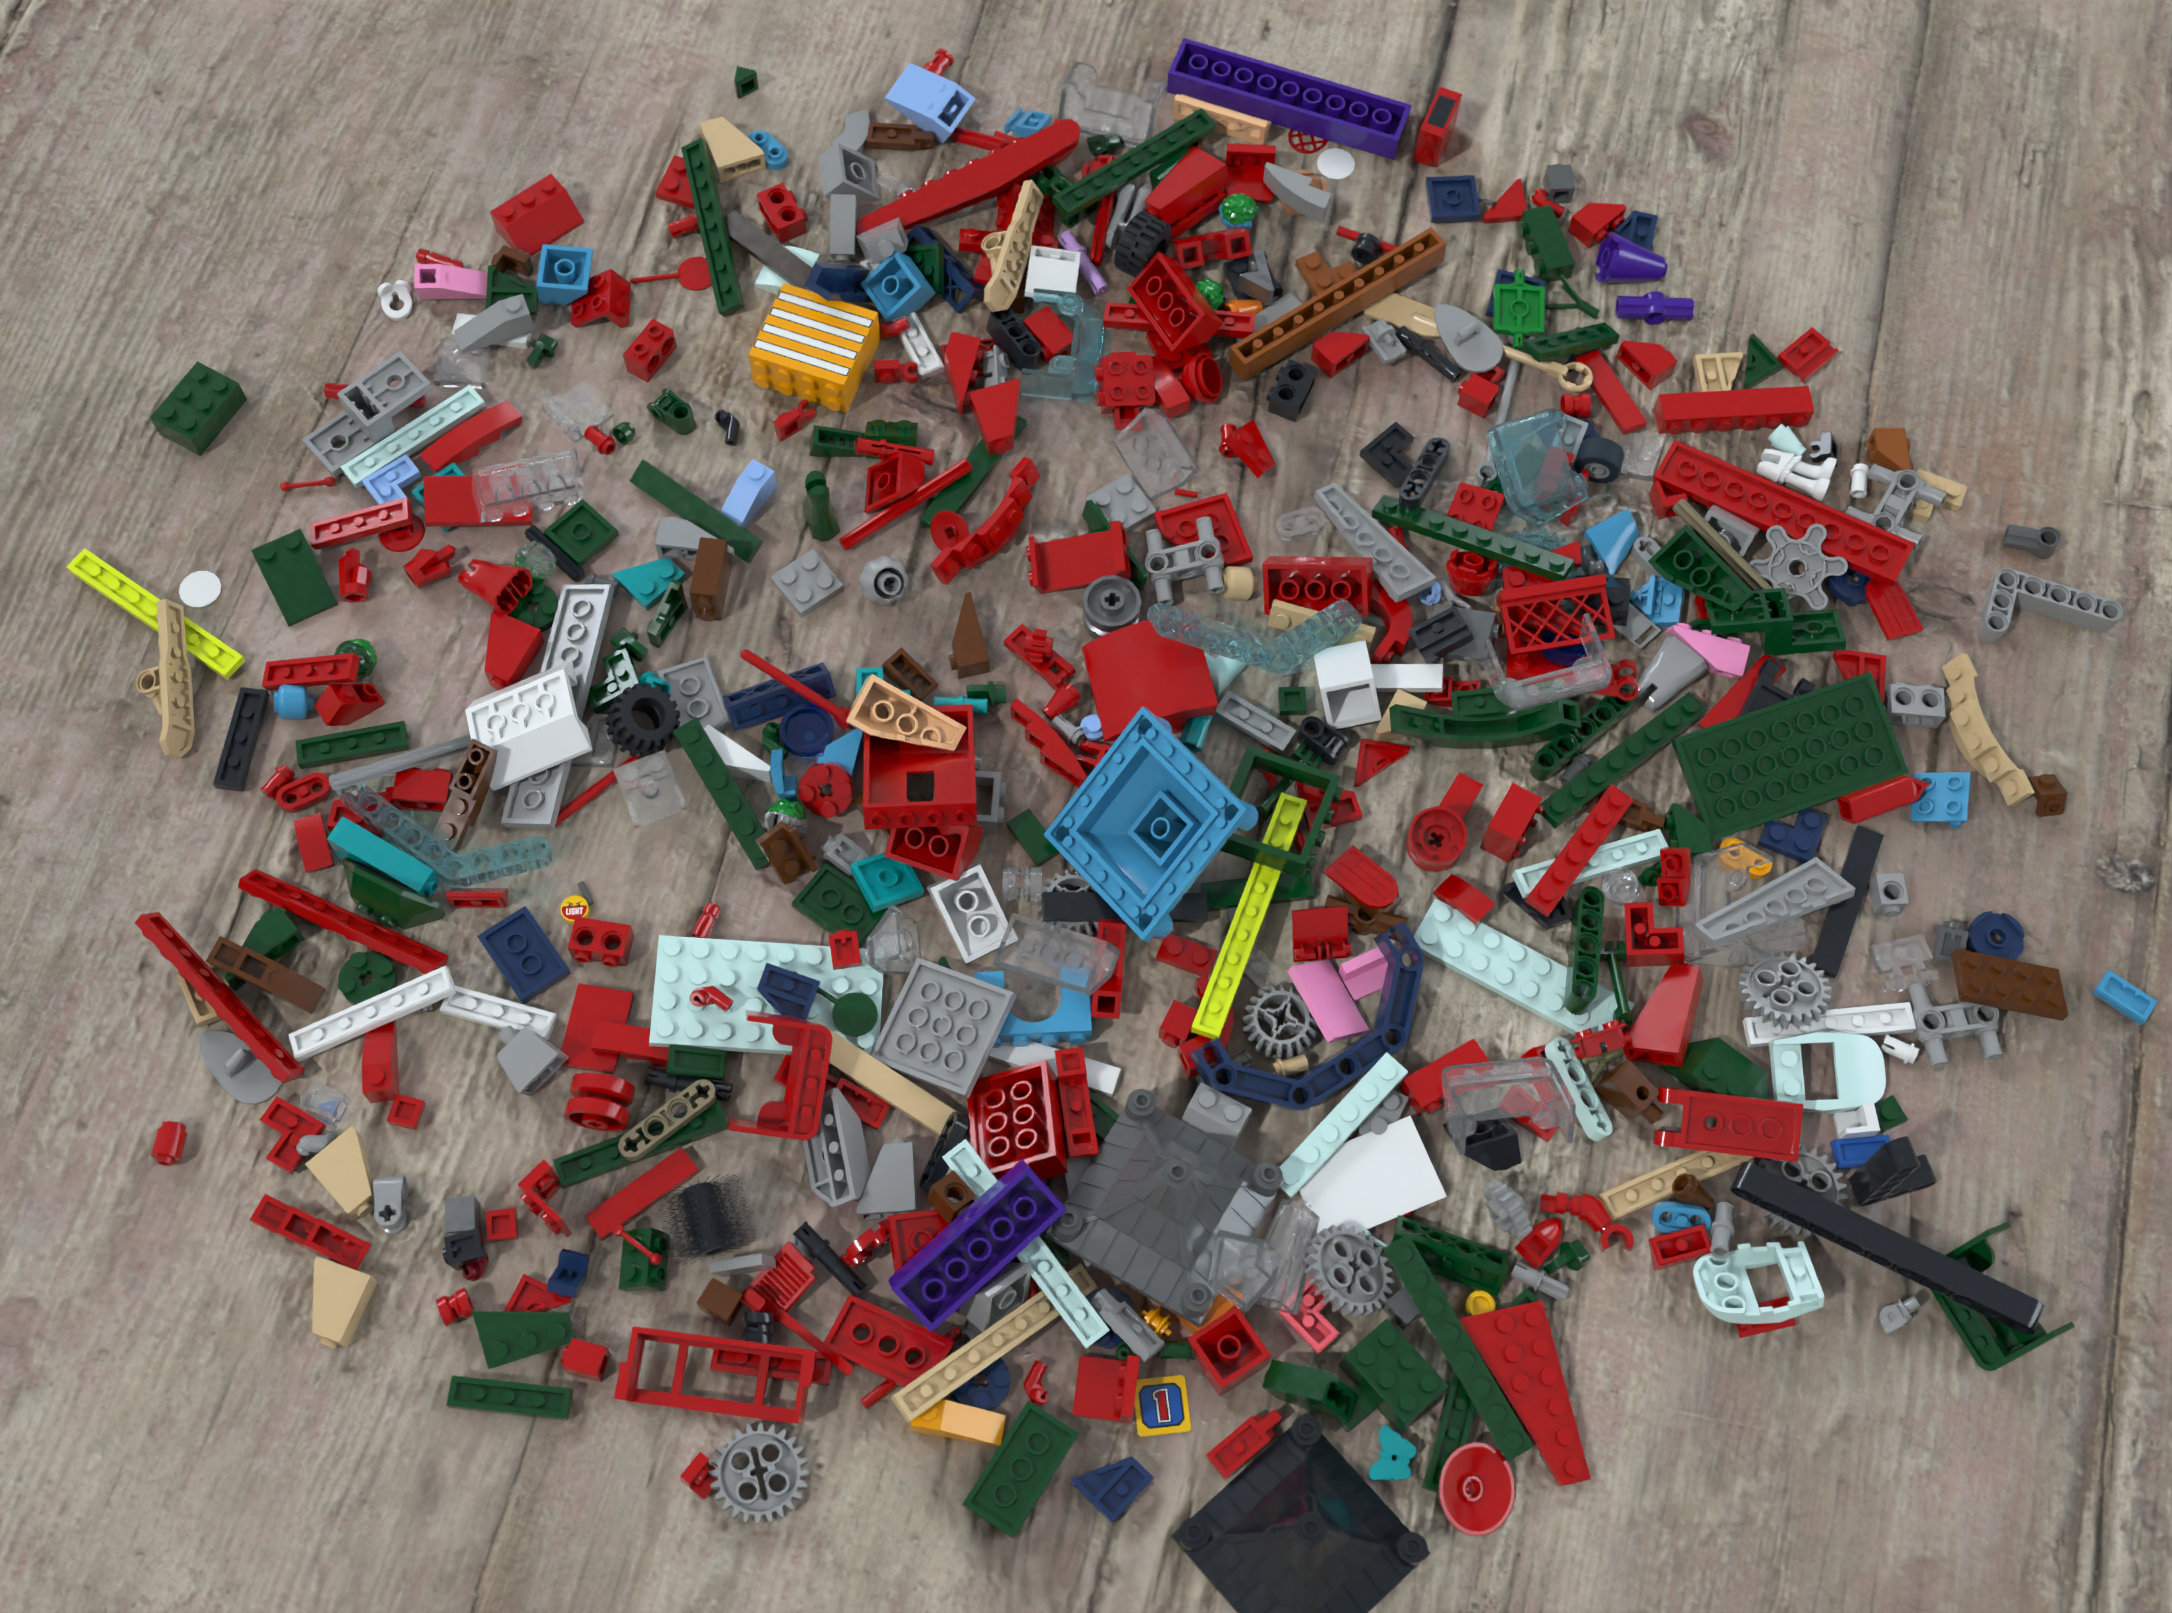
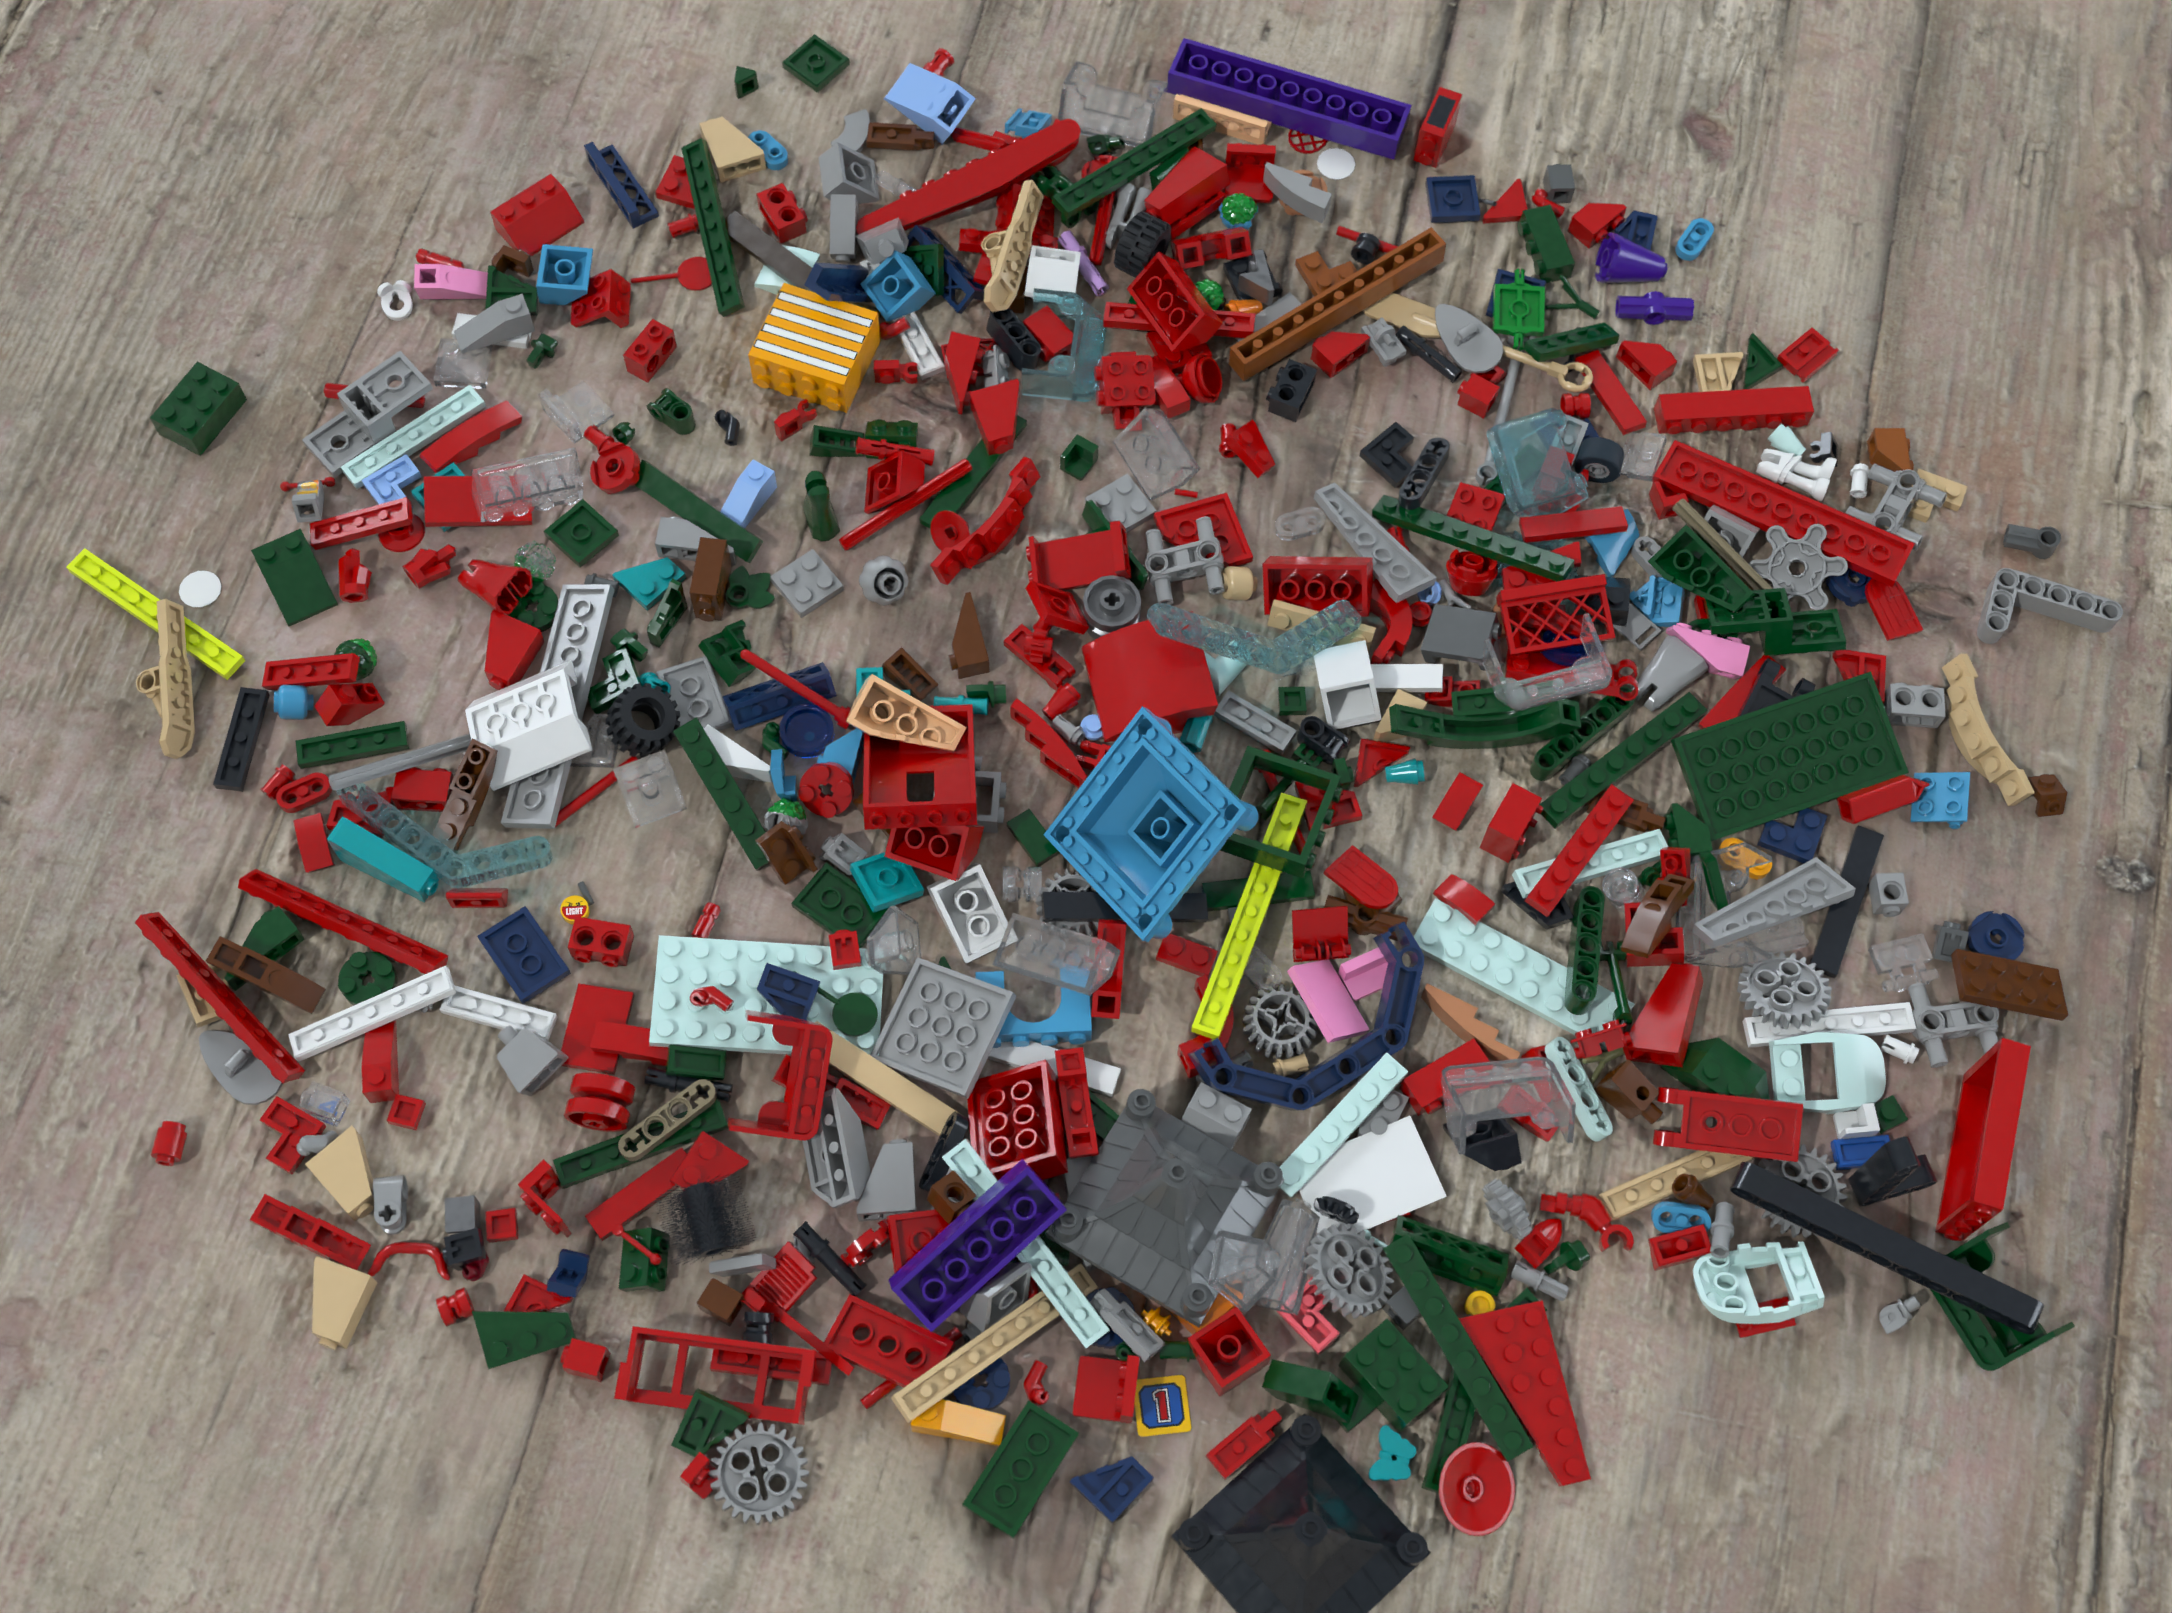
dark green wedge [342,857,446,930] -> none
dark green plate [446,1375,573,1421] -> none
black axle [525,525,585,582] -> none
red brick [1158,1000,1198,1048] -> none
red wheel [1406,807,1467,873] -> none
black plate [1408,605,1474,664] -> none
dark grey arm [1580,545,1604,576] -> none
dark azure plate [2092,970,2158,1025] -> none
none -> light grey leg [292,480,324,523]
none -> red animal [367,1242,450,1280]
none -> dark blue fence [584,141,659,229]
none -> red plate [590,442,640,494]
none -> red wing [670,1131,749,1190]
none -> dark green wing [671,1388,750,1457]
none -> dark green slope [698,619,756,687]
none -> dark green plate [725,566,775,609]
none -> dark green plate [782,34,850,93]
none -> red tile [1025,580,1089,635]
none -> dark green panel [1060,434,1099,481]
none -> black gear [1313,1196,1359,1224]
none -> dark green plate [1331,758,1354,791]
none -> teal cone [1385,758,1425,785]
none -> red plate [1410,601,1433,627]
none -> nougat slope [1421,983,1520,1071]
none -> red tile [1519,506,1628,543]
none -> reddish brown slope [1621,874,1695,958]
none -> dark azure plate [1675,218,1714,261]
none -> dark green tile [1699,850,1728,910]
none -> red panel [1935,1037,2031,1241]

